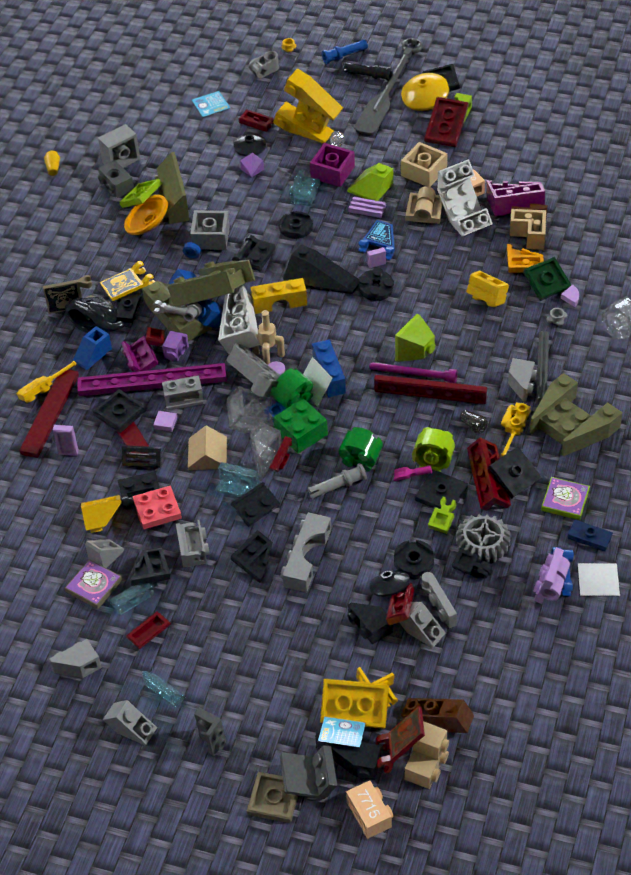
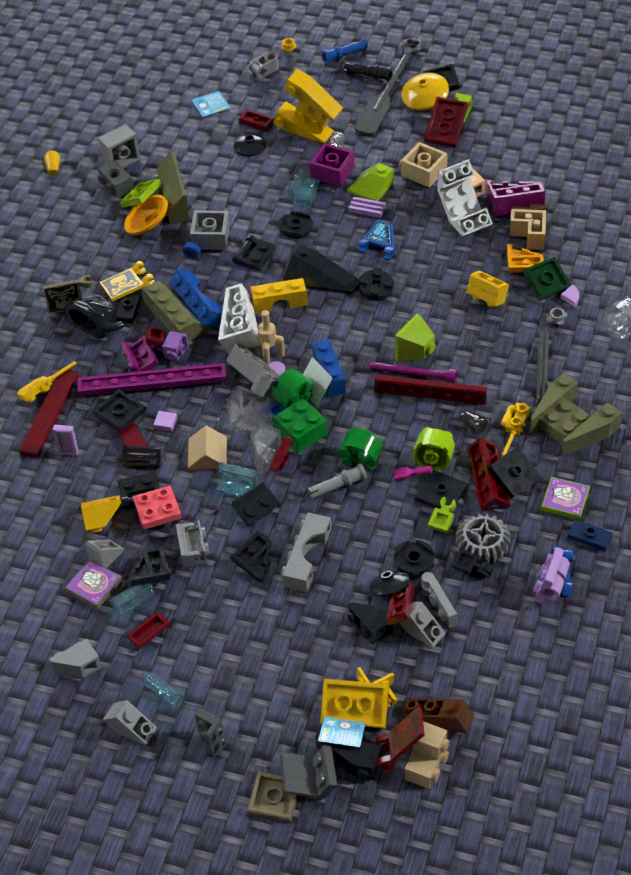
blue slope [73,326,112,370] -> none
light grey brick [152,300,202,322] -> none
light grey hinge [162,376,204,411] -> none
olive wedge [168,260,255,306] -> none
medium lavender slope [240,153,264,177] -> none
light nougat brick [346,781,393,839] -> none
lavender tile [367,247,386,268] -> none
tan plate [405,186,443,224] -> none
light grey slope [508,358,537,401] -> none
white sticker [578,563,620,596] -> none

